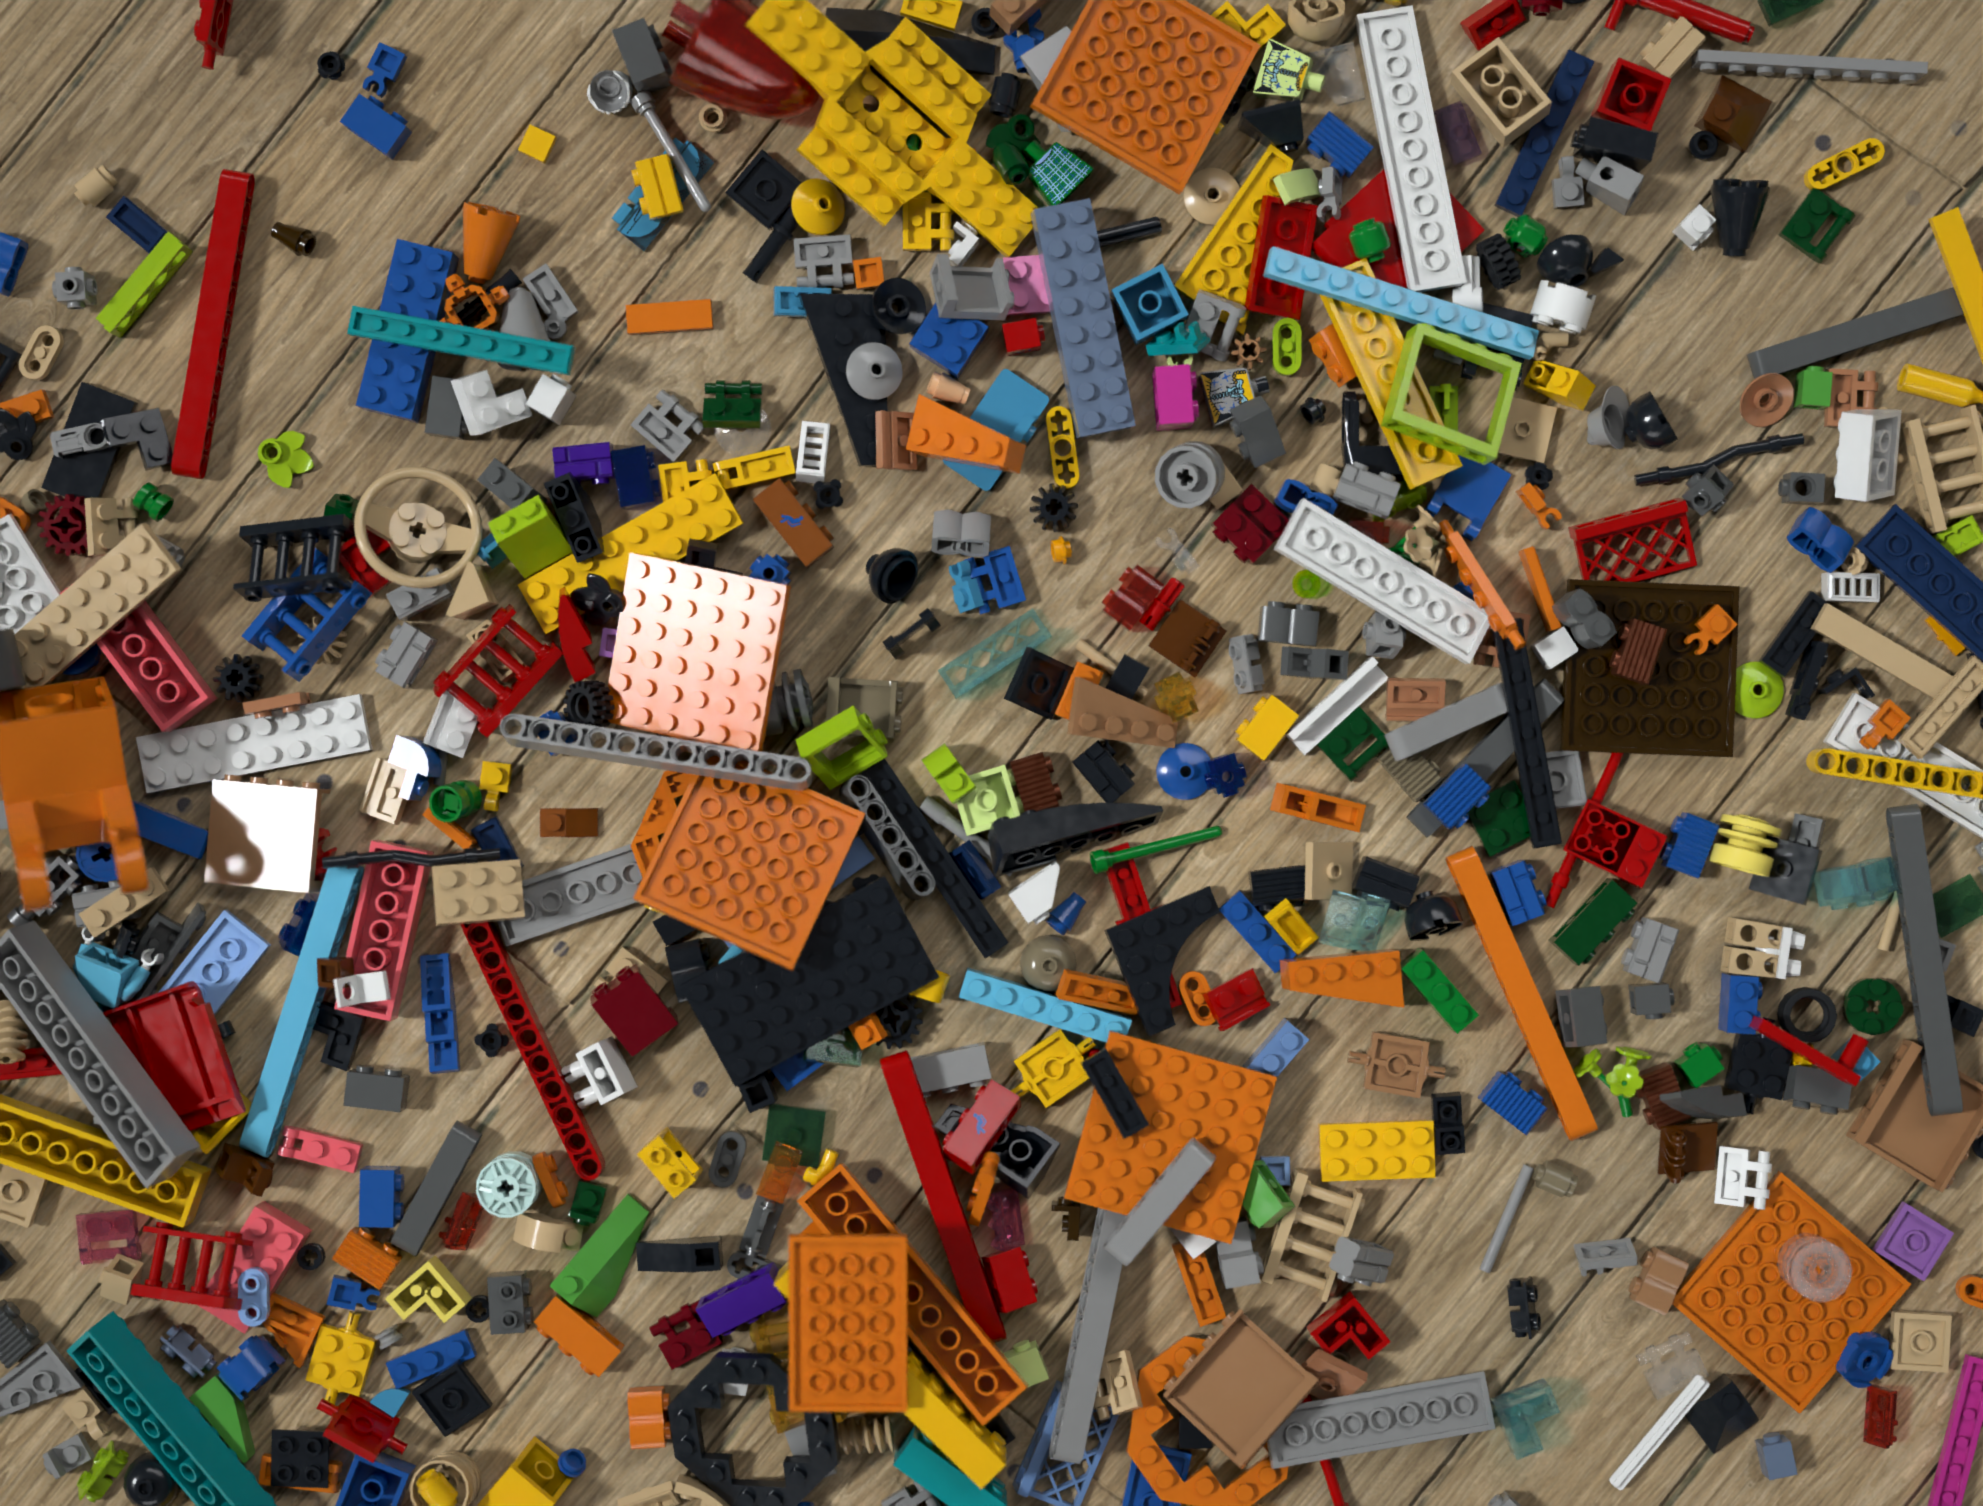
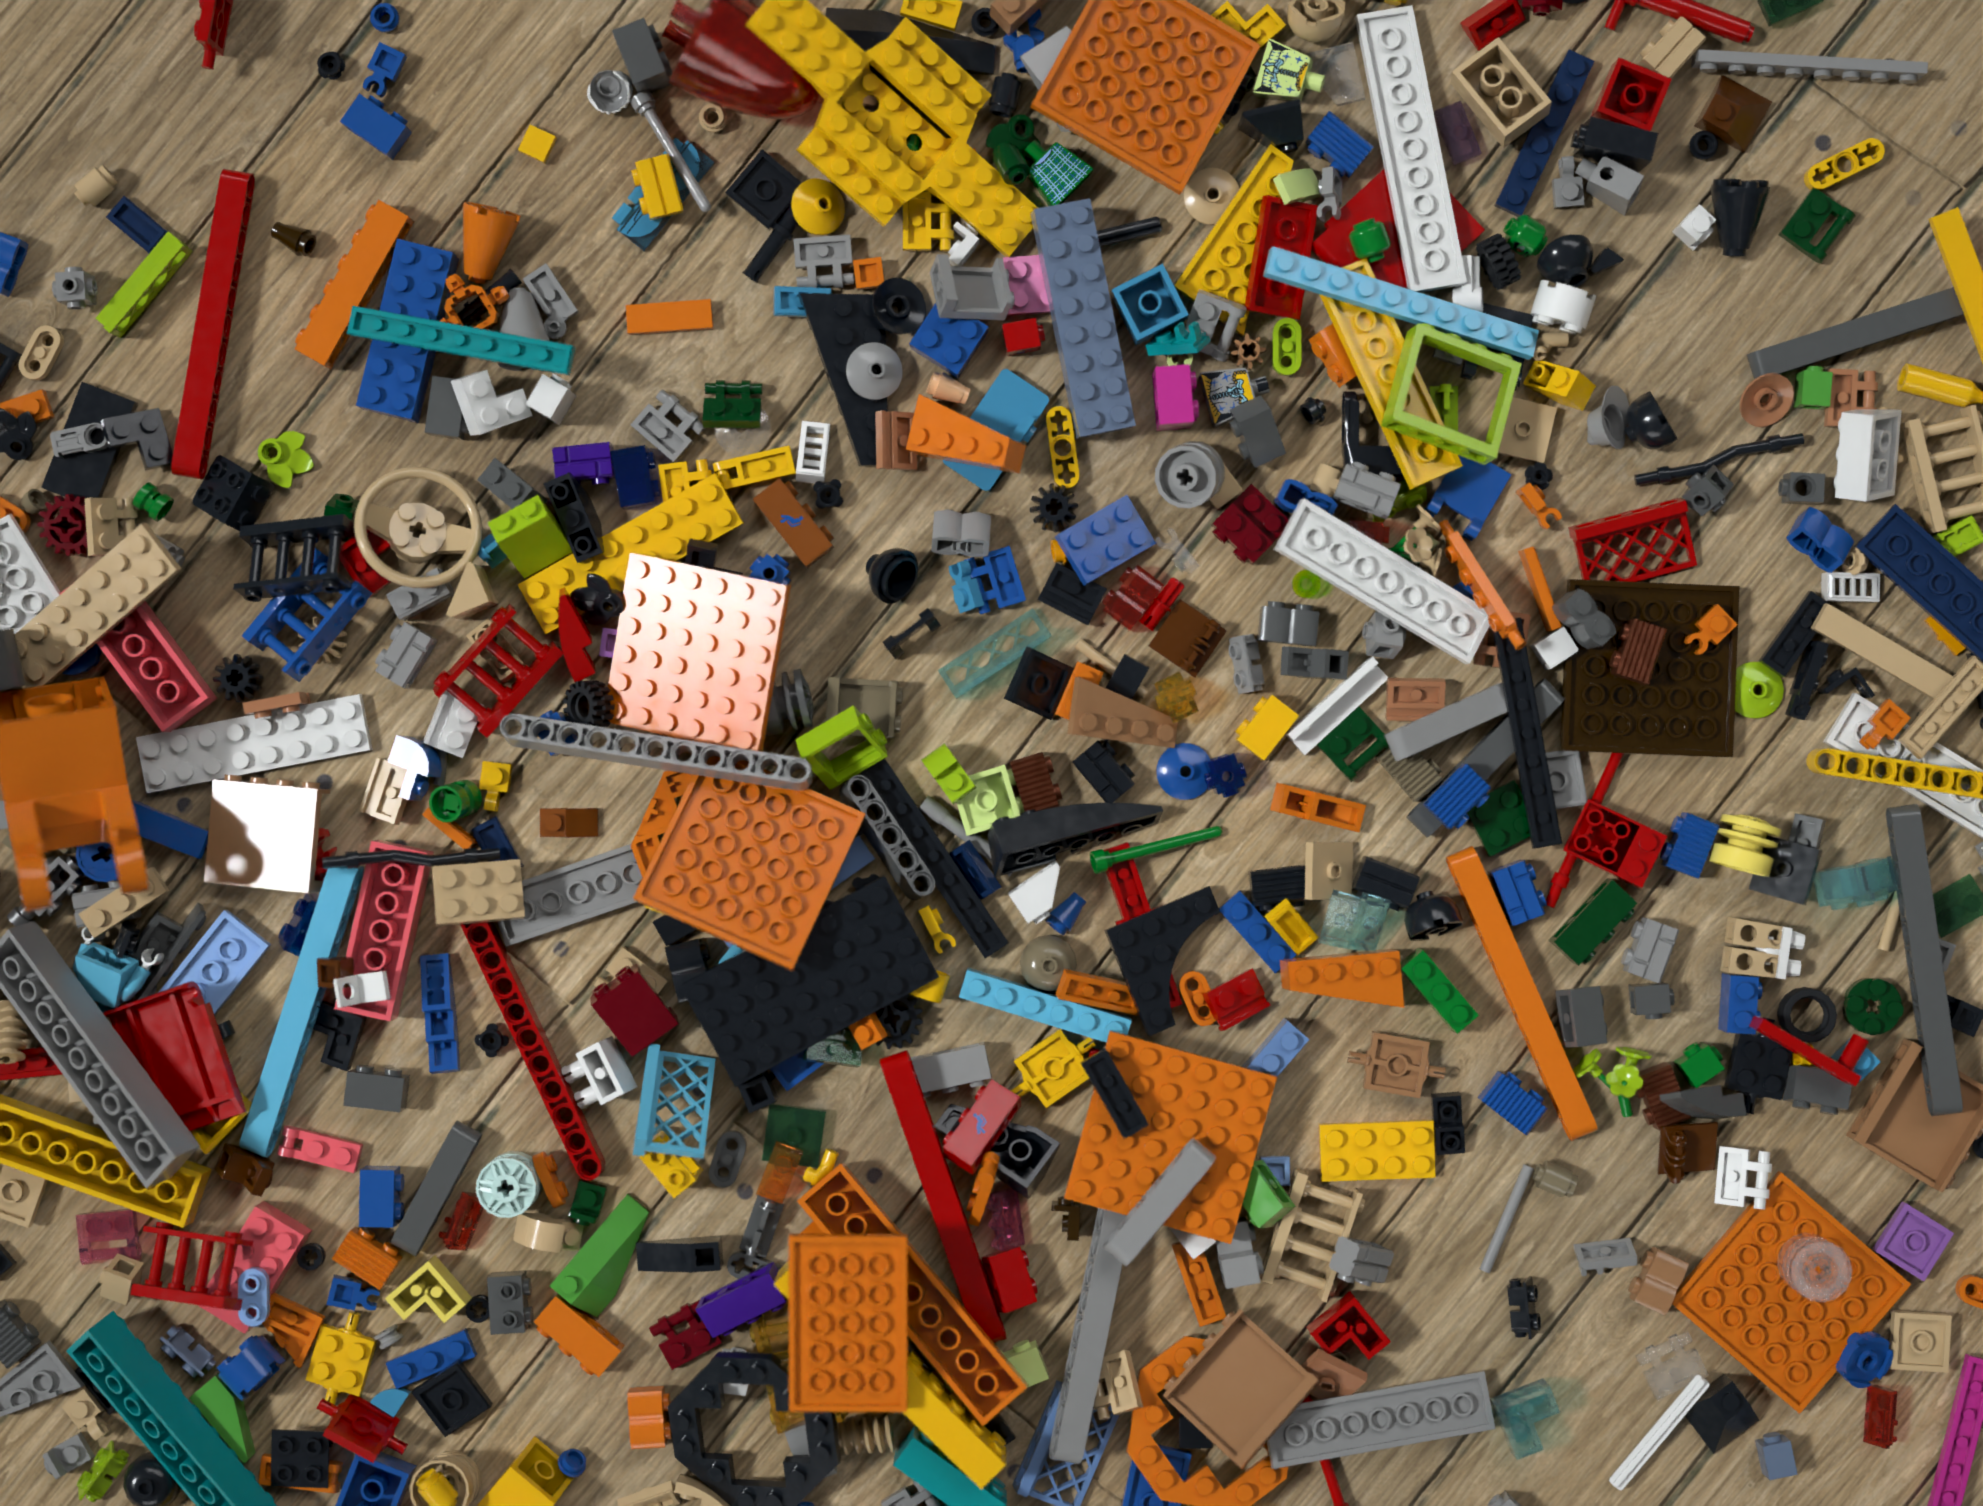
none -> black bracket [192,455,276,531]
none -> orange brick [295,200,414,370]
none -> blue plate [370,3,399,33]
none -> medium azure fence [632,1043,716,1159]
none -> yellow plate [918,905,956,954]
none -> black plate [1037,563,1107,626]
none -> blue plate [1055,495,1156,586]

